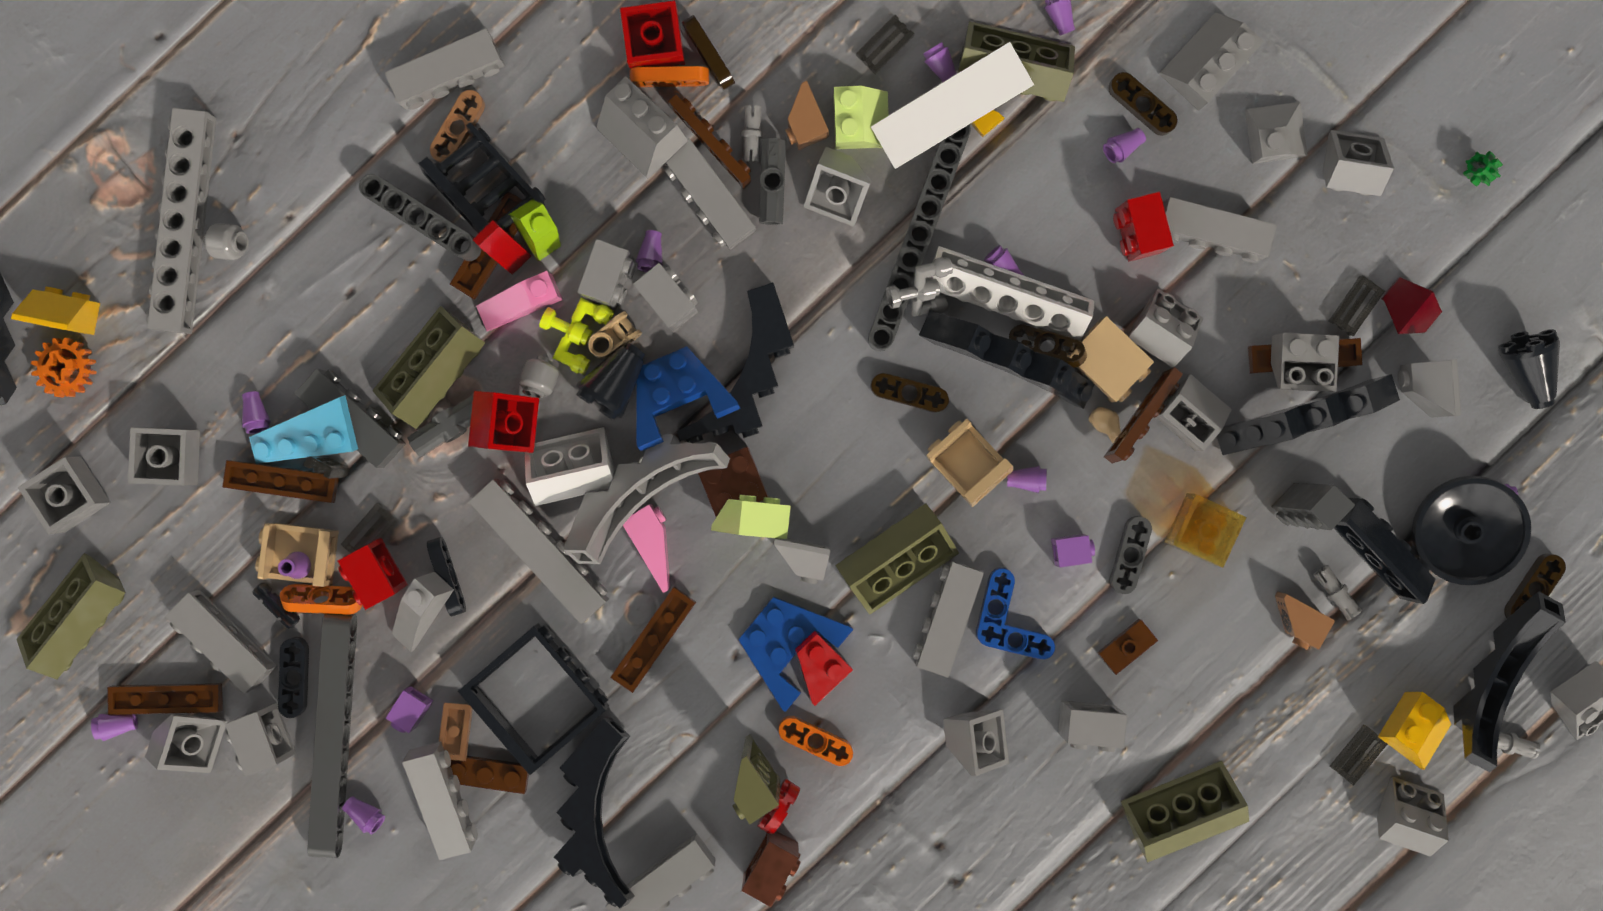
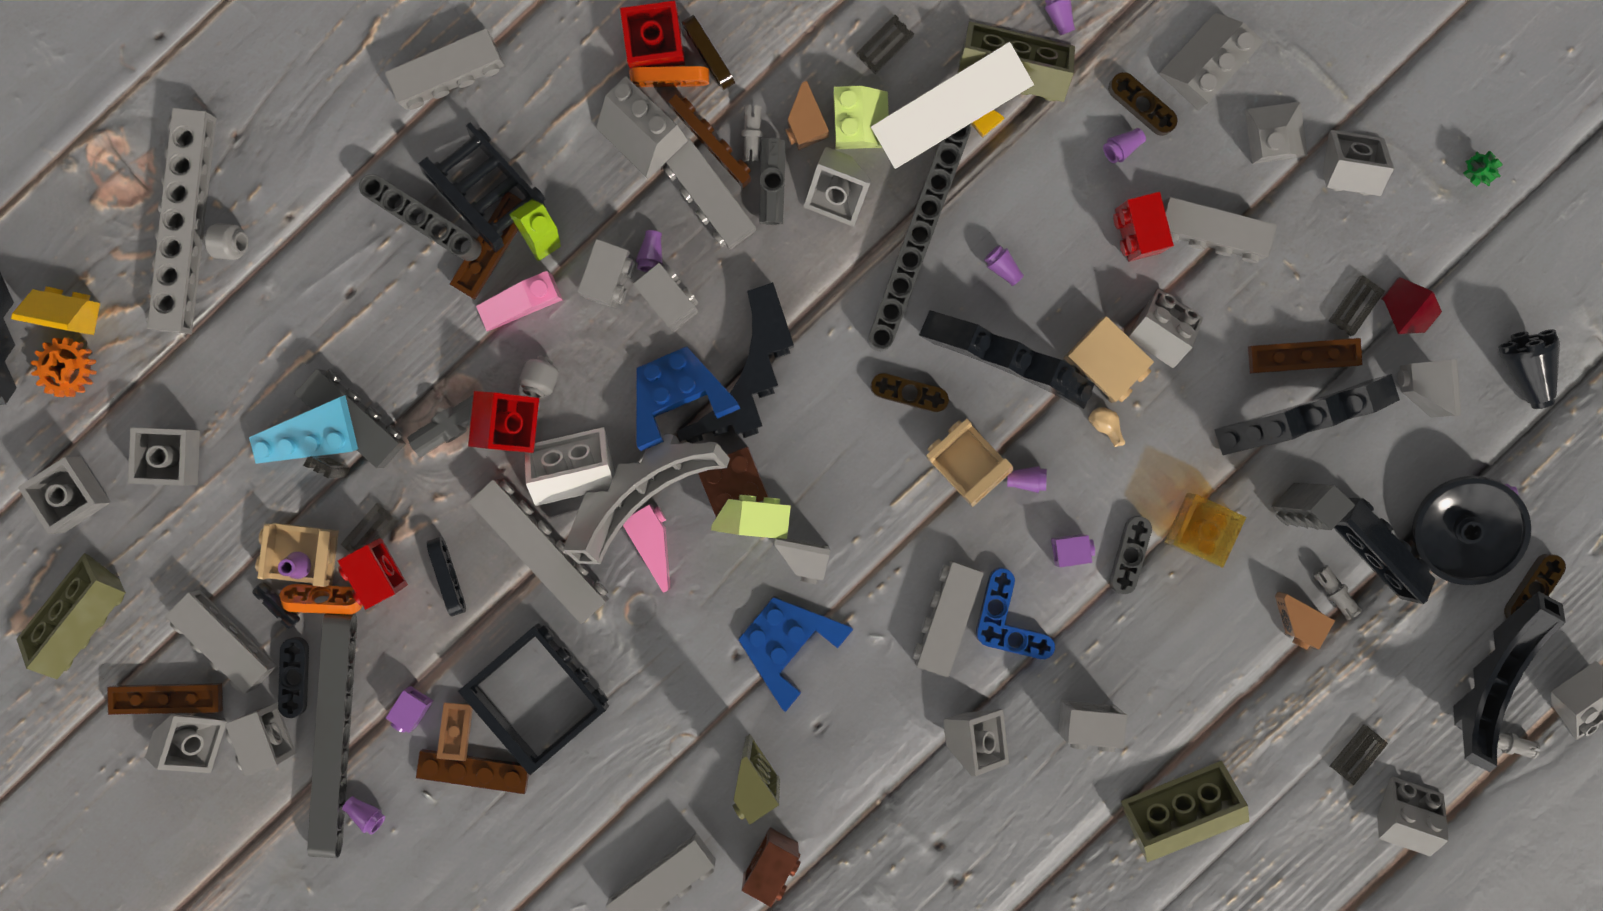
medium lavender cone [91,714,138,741] -> none
reddish brown plate [222,460,339,503] -> none
medium lavender cone [242,391,271,434] -> none
olive slope [373,306,485,429] -> none
light grey slope [392,572,454,652] -> none
light grey brick [402,741,478,860] -> none
medium nougat beam [430,90,485,163] -> none
red tile [473,220,531,275] -> none
neon yellow piece [539,297,614,375] -> none
black arch [554,717,635,909] -> none
black cone [575,342,645,420] -> none
tan piece [588,311,642,359] -> none
reddish brown plate [610,586,696,693] -> none
red plate [757,778,800,835] -> none
orange beam [779,716,853,766] -> none
red wing [795,631,853,706] -> none
olive slope [835,503,959,615] -> none
light grey piece [886,257,953,316] -> none
medium lavender cone [923,42,957,82] -> none
white brick [927,246,1095,341] -> none
dark brown beam [1009,324,1087,368] -> none
reddish brown plate [1097,619,1158,675] -> none
reddish brown plate [1104,367,1183,464] -> none
light grey slope [1156,374,1232,451] -> none
light grey slope [1271,333,1339,392] -> none
yellow slope [1378,692,1451,770] -> none

